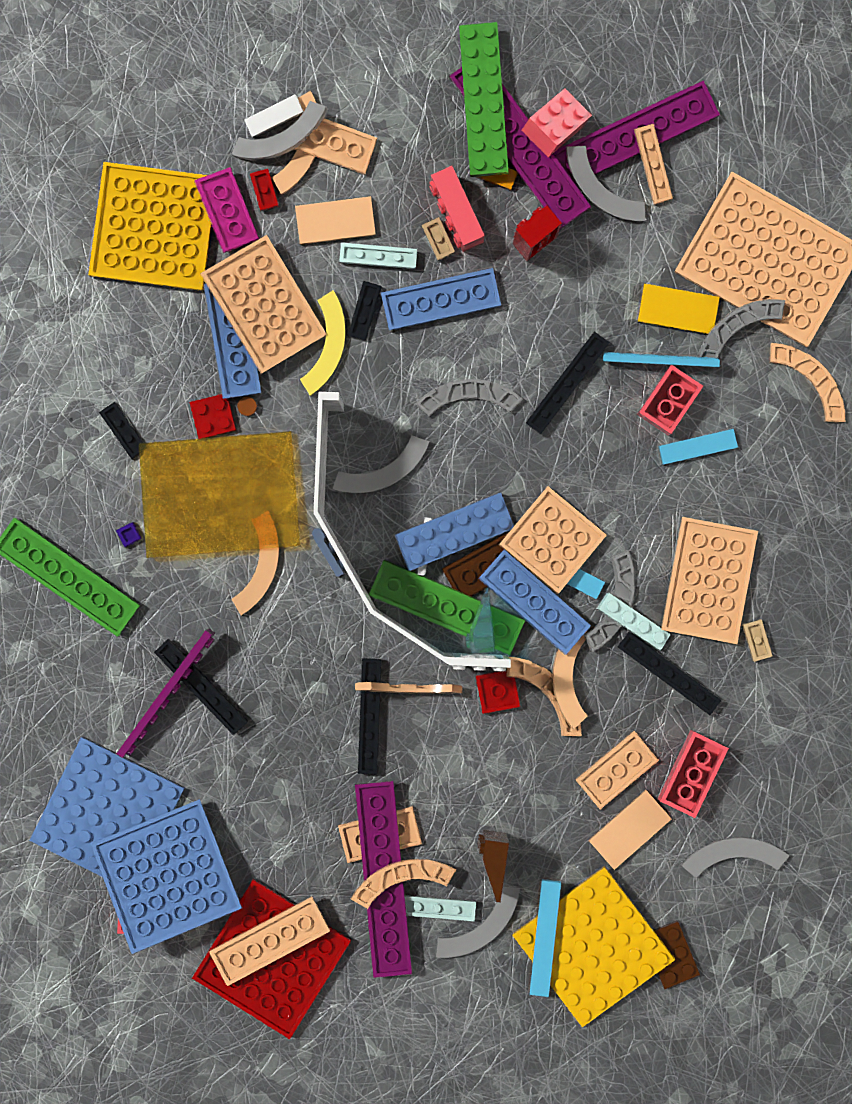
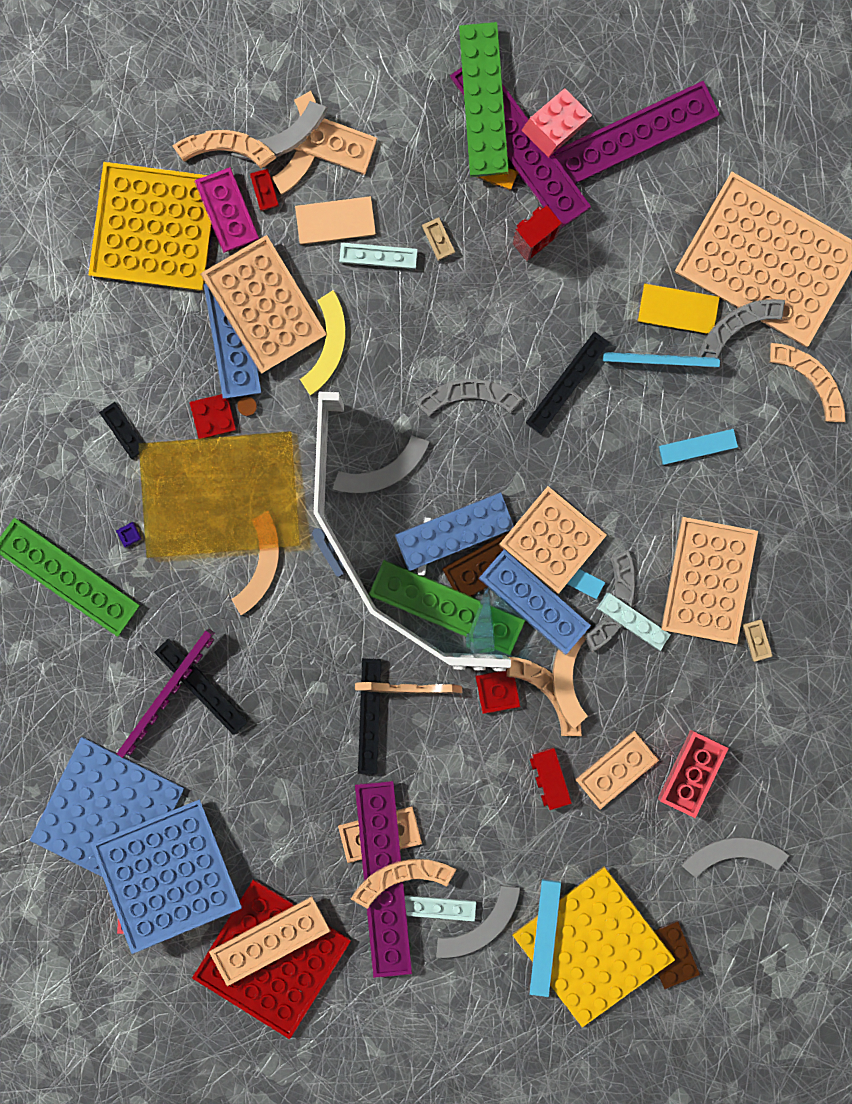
white tile [244,95,304,138] -> none
black tile [347,281,382,342] -> none
medium blue plate [381,268,501,331] -> none
coral brick [429,166,485,252] -> none
reddish brown slope [477,830,509,903] -> none
light grey tile [566,146,645,221] -> none
light nougat tile [589,790,671,870] -> none
black plate [617,631,722,715] -> none
light nougat tile [634,124,673,204] -> none
coral brick [637,365,703,436] -> none
none -> light nougat tile [172,130,276,169]
none -> red brick [529,747,572,810]

